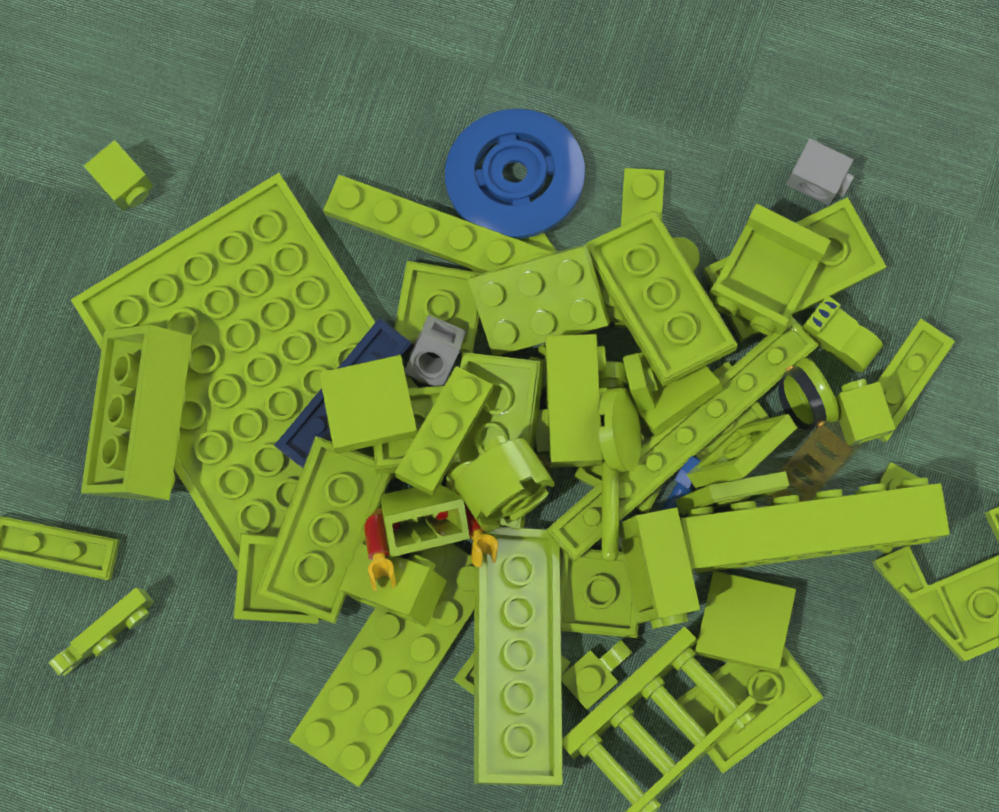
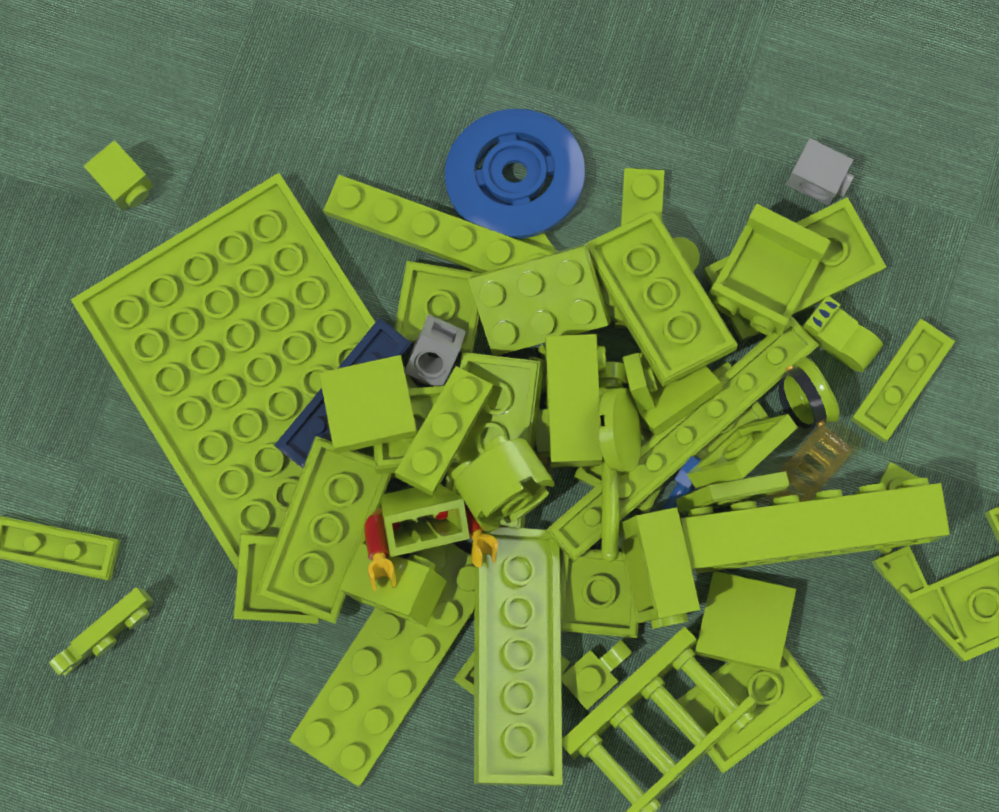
lime slope [81,324,192,501] -> none
lime brick [835,379,896,447] -> none

